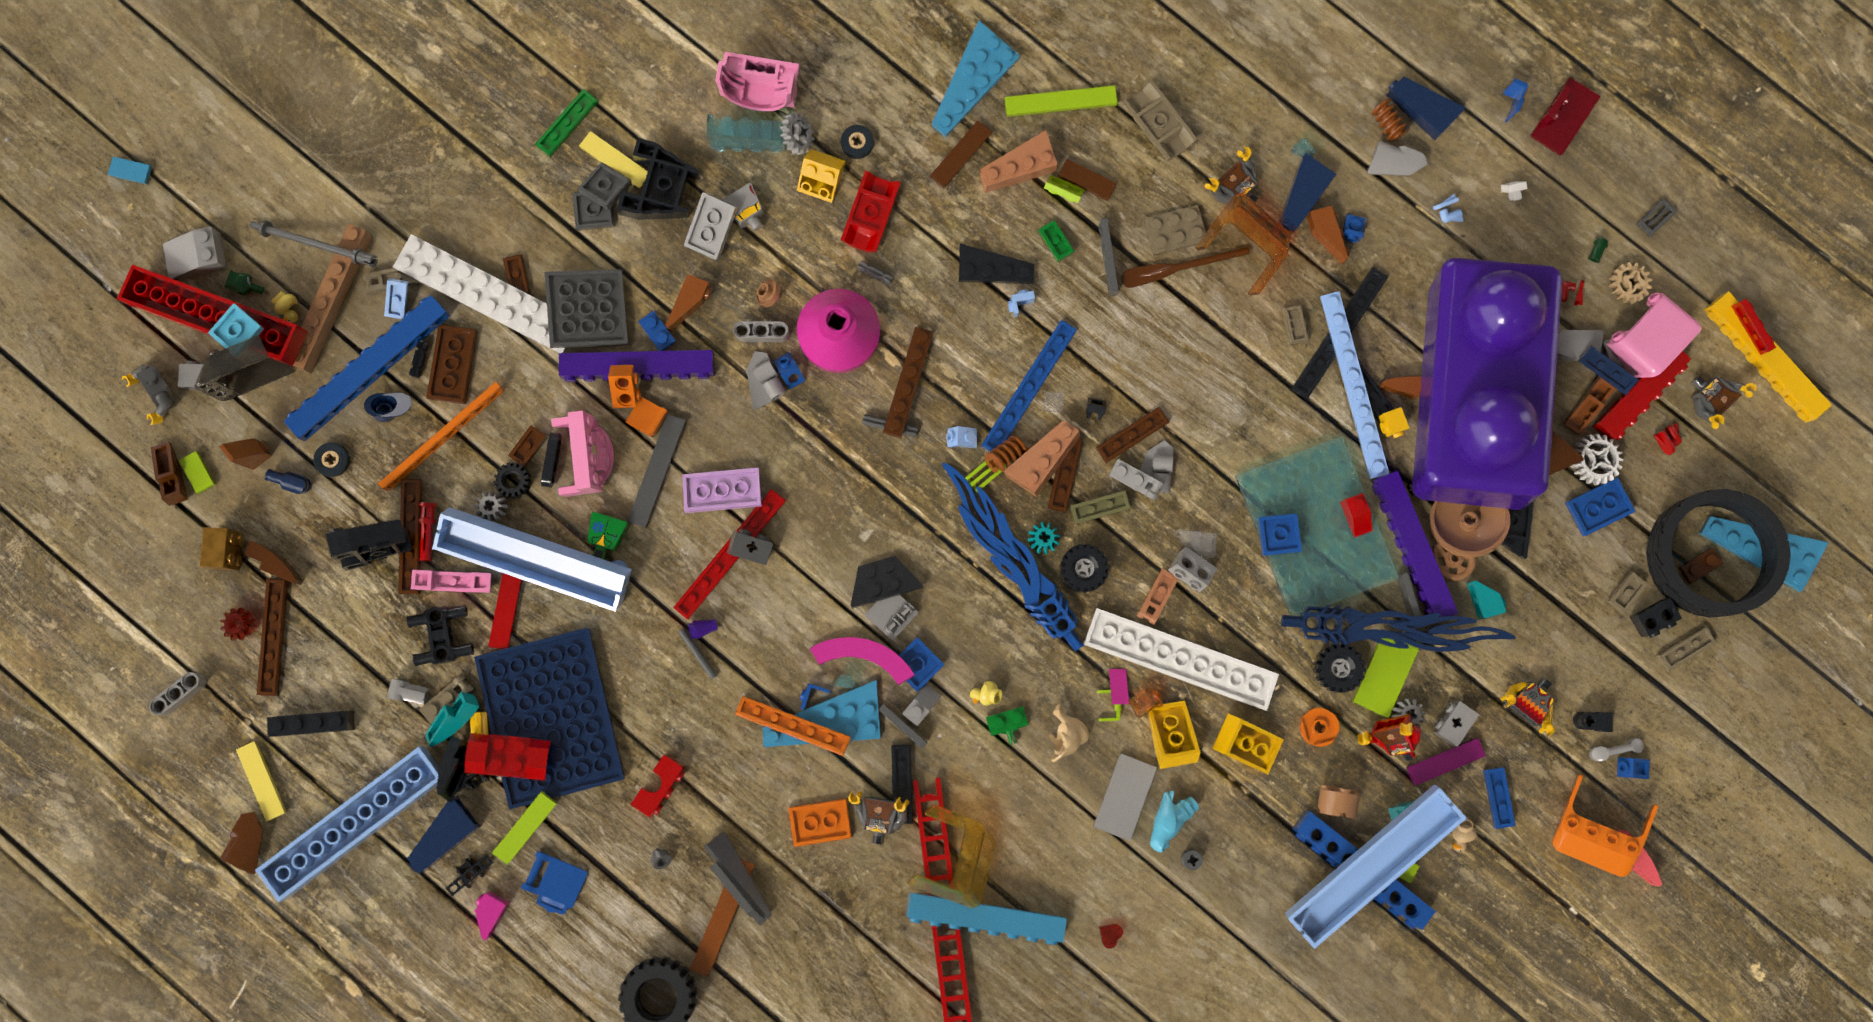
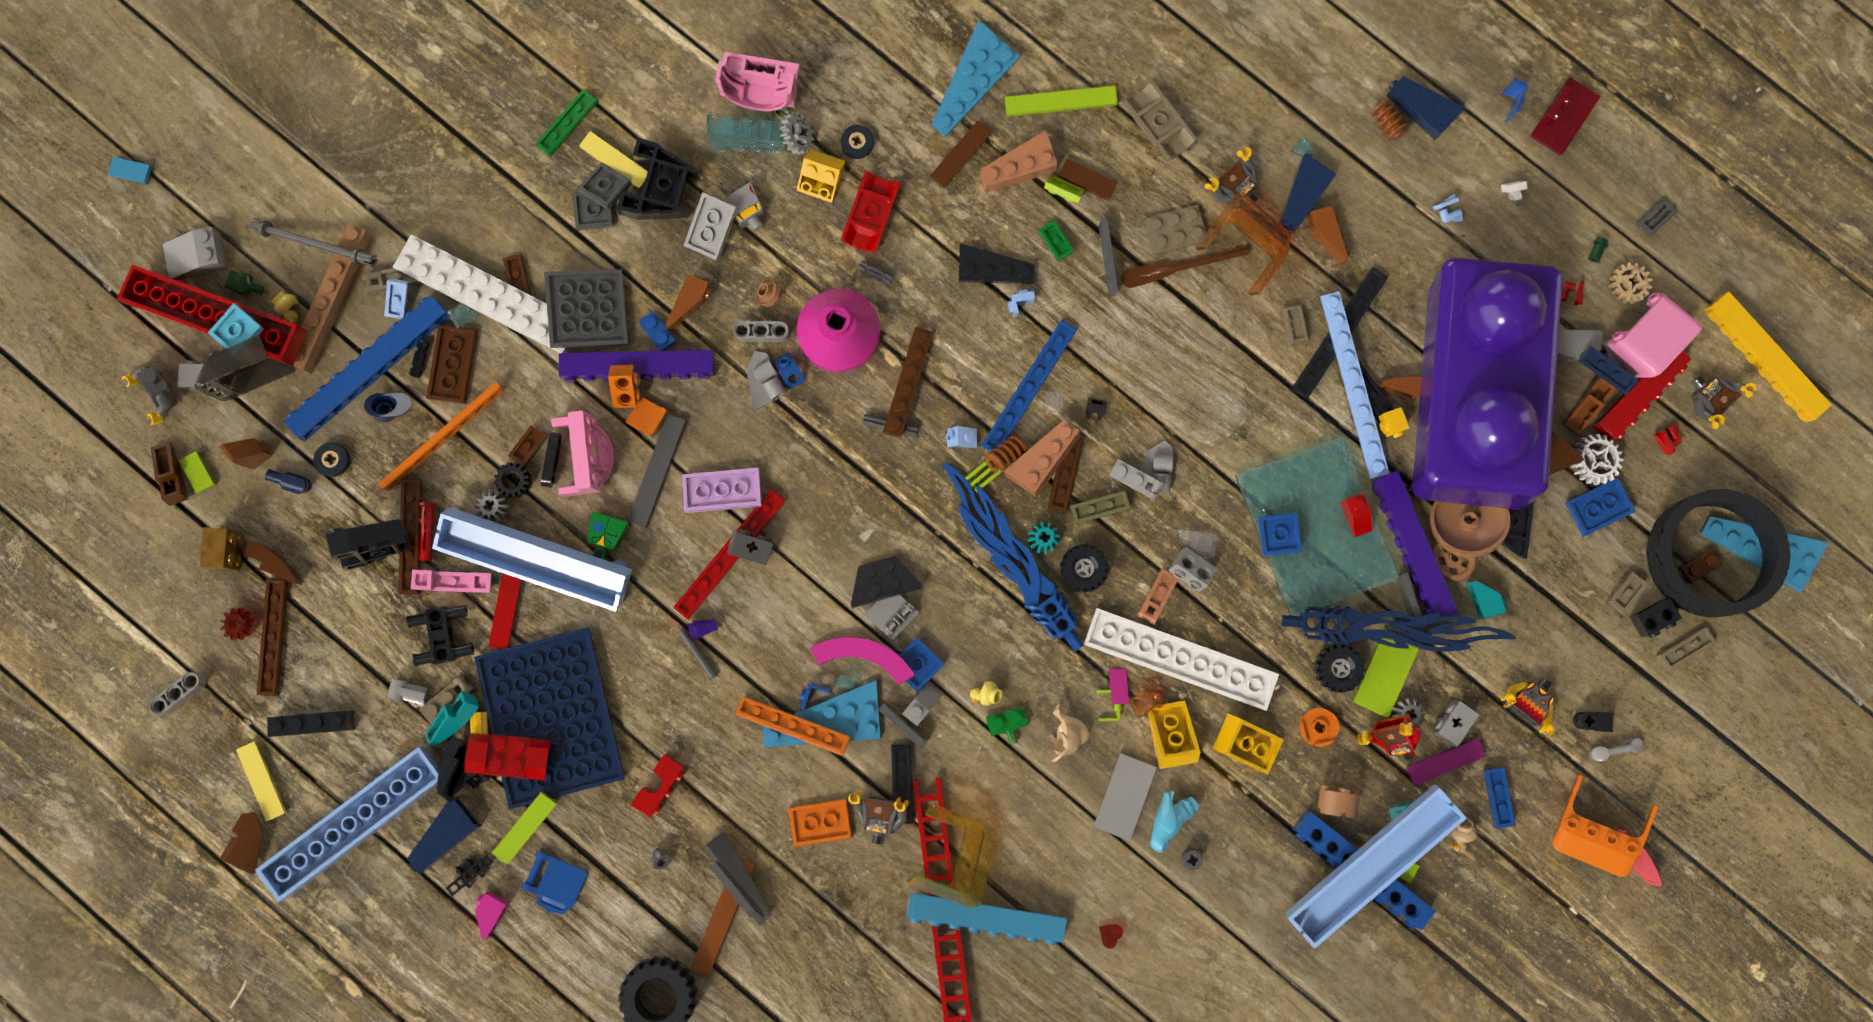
reddish brown tile [1095,407,1169,464] -> none
blue bracket [1343,214,1366,242] -> none
light grey panel [1367,140,1428,176] -> none
blue bracket [1617,757,1650,779] -> none
red plate [1731,298,1776,355] -> none
none -> clear light blue plate [447,303,475,329]

